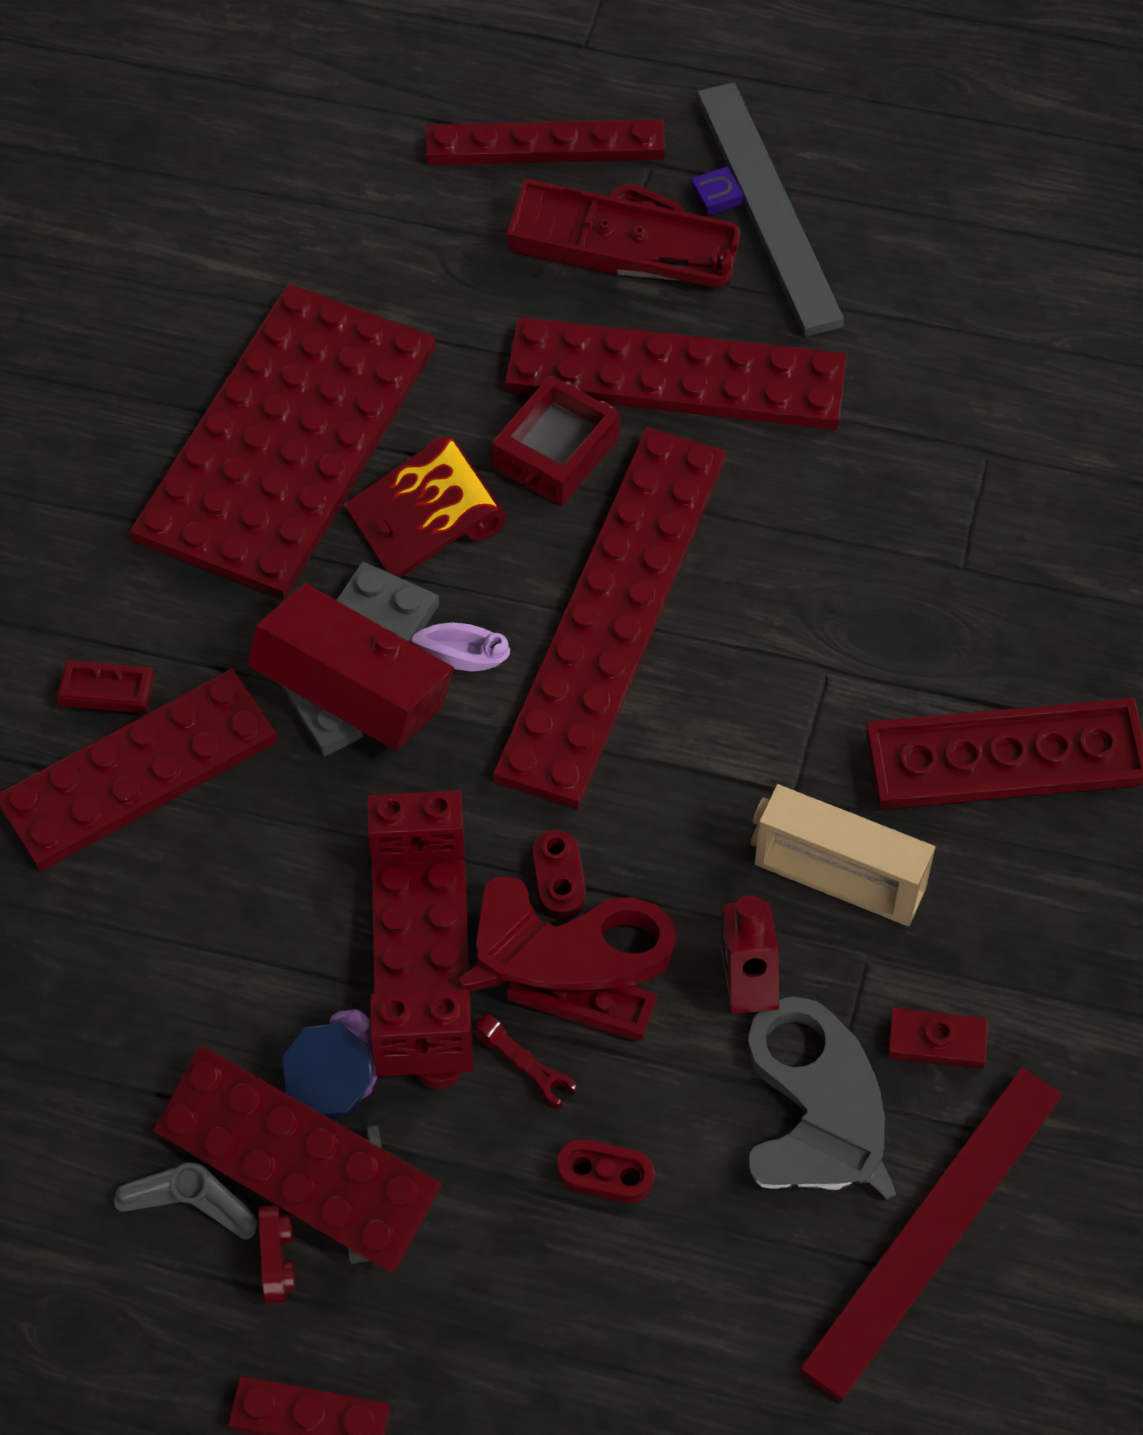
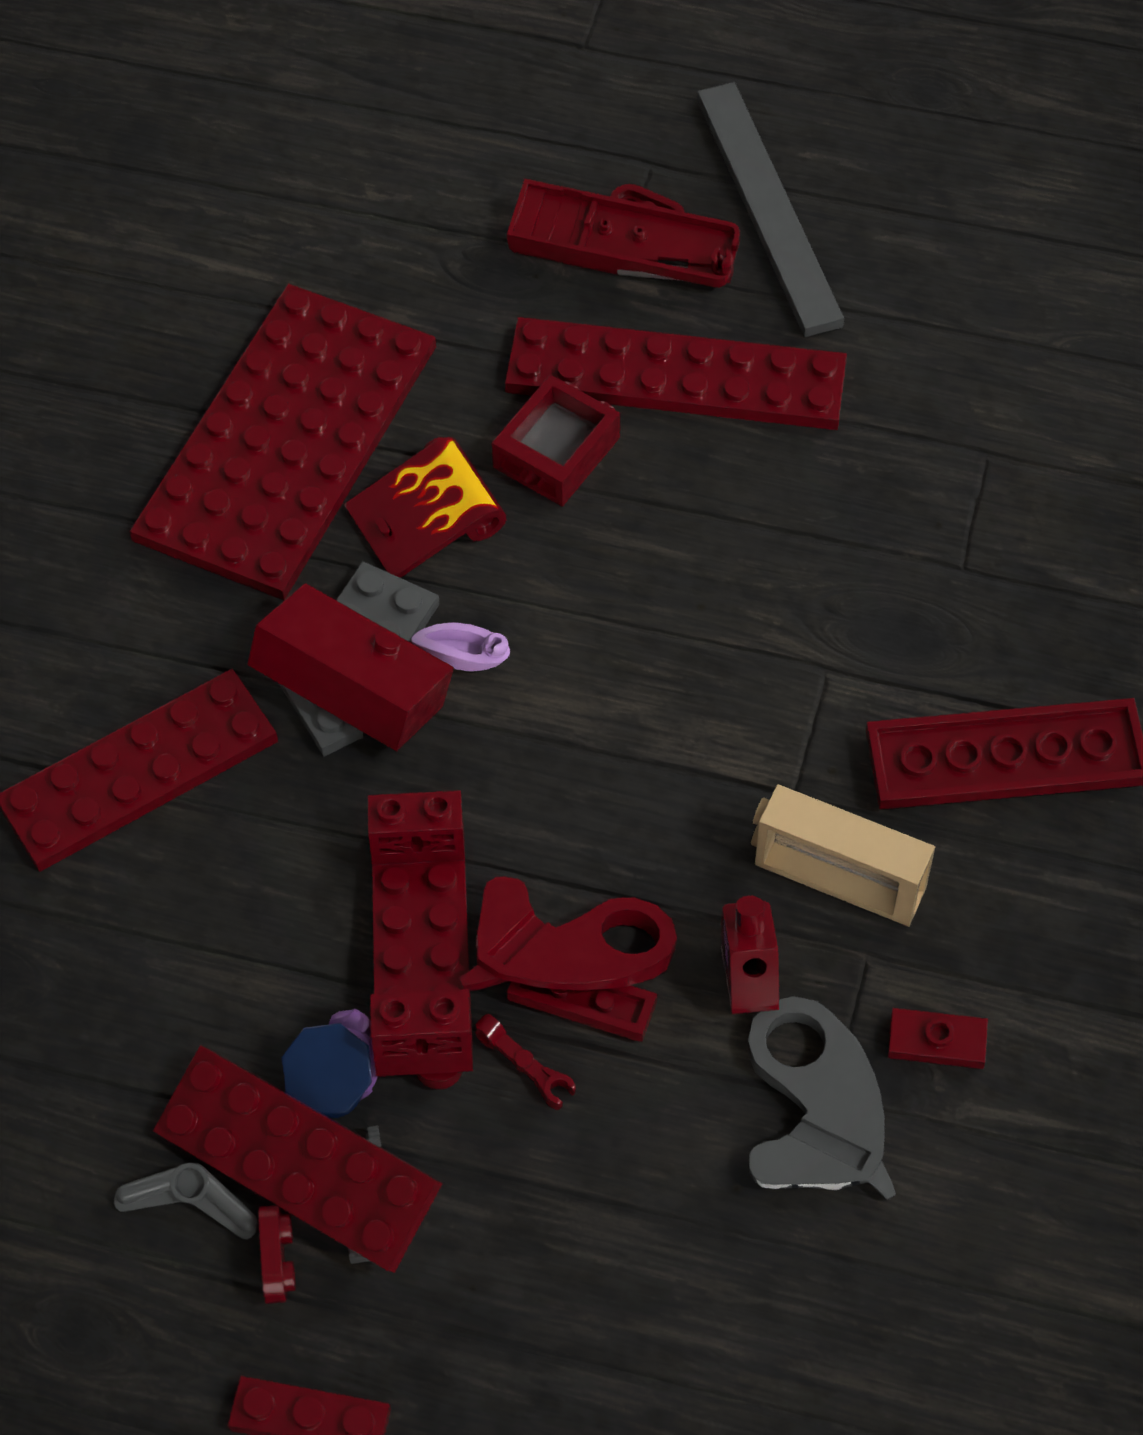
dark red plate [57,660,155,714] -> none
dark red plate [426,119,665,165] -> none
dark red plate [493,427,727,810] -> none
dark red plate [533,830,586,920] -> none
dark red plate [557,1139,655,1203] -> none
dark purple tile [691,167,744,216] -> none
dark red tile [800,1068,1063,1404] -> none

